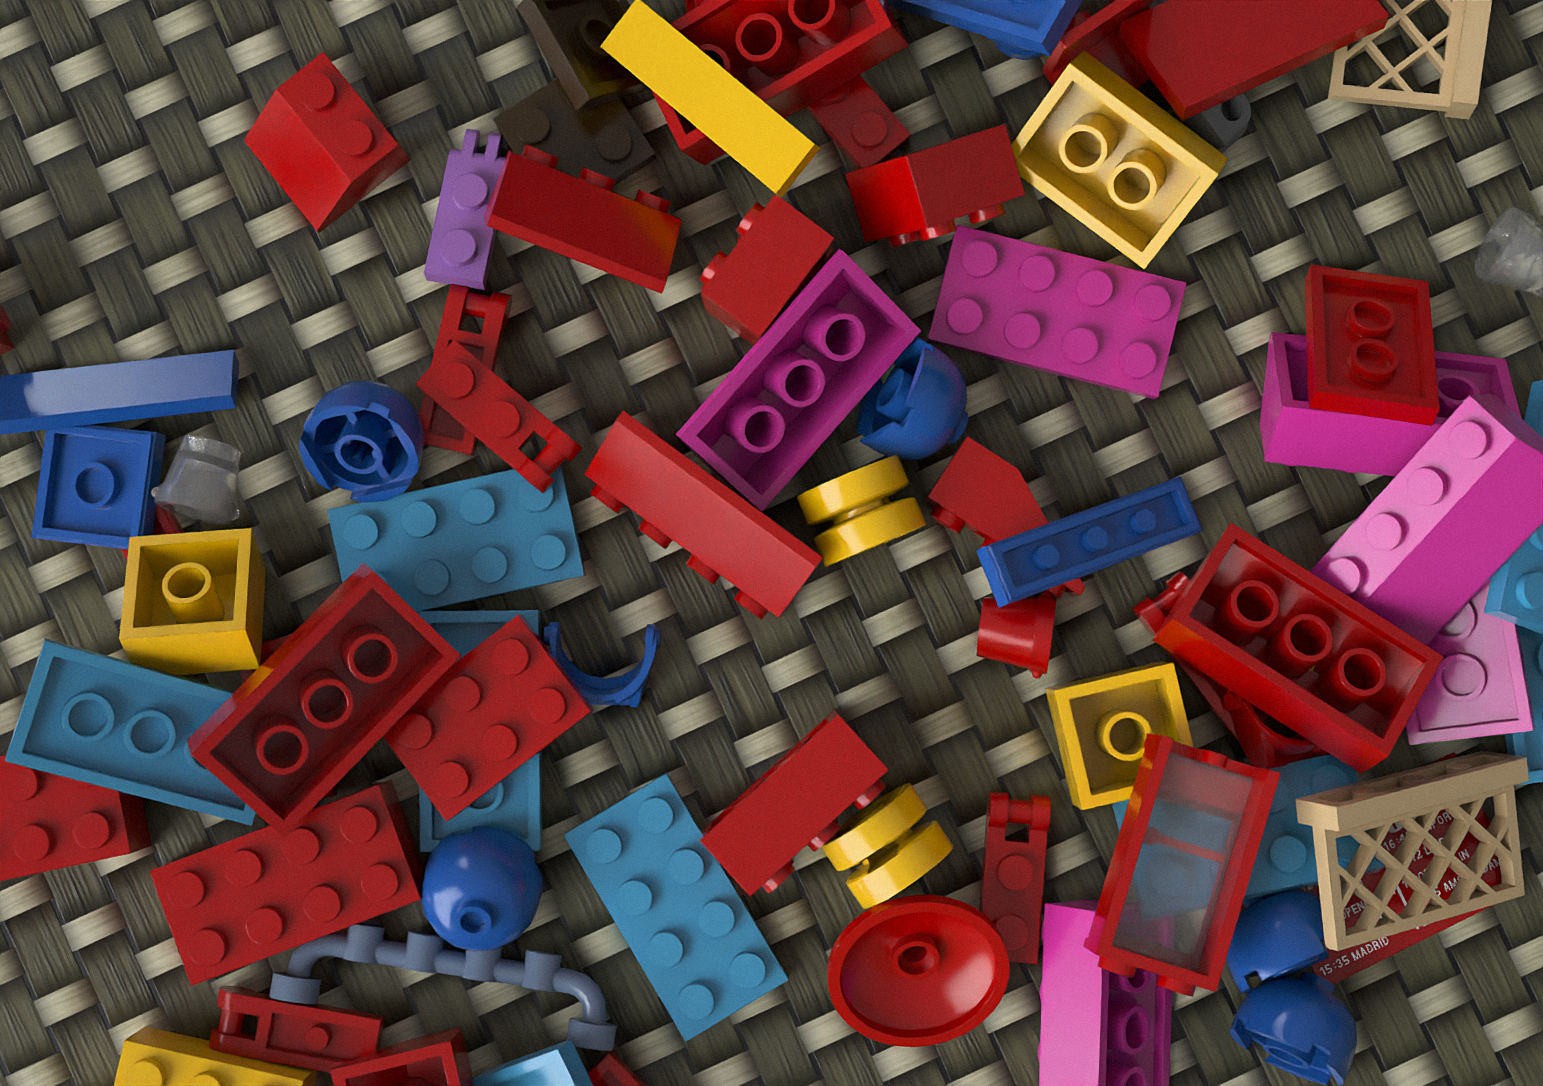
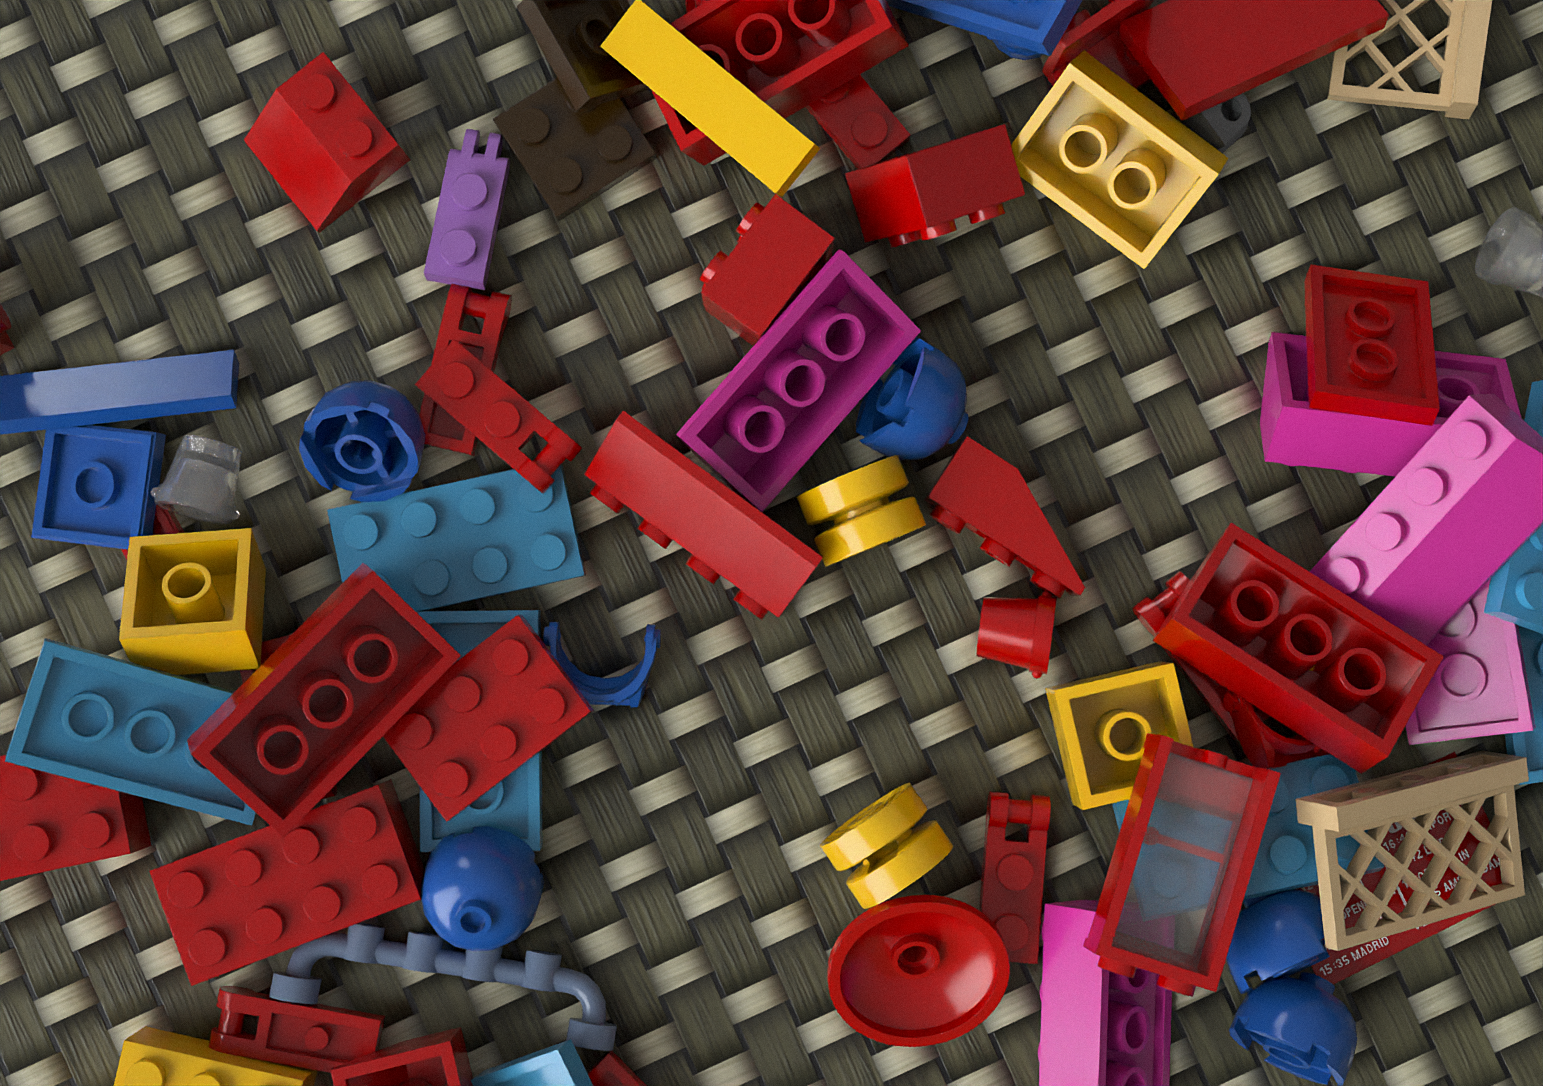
red slope [483,144,682,294] -> none
dark azure plate [564,772,789,1041] -> none
red brick [700,709,888,896] -> none
dark pink plate [926,225,1187,399] -> none
blue tile [976,476,1203,608] -> none

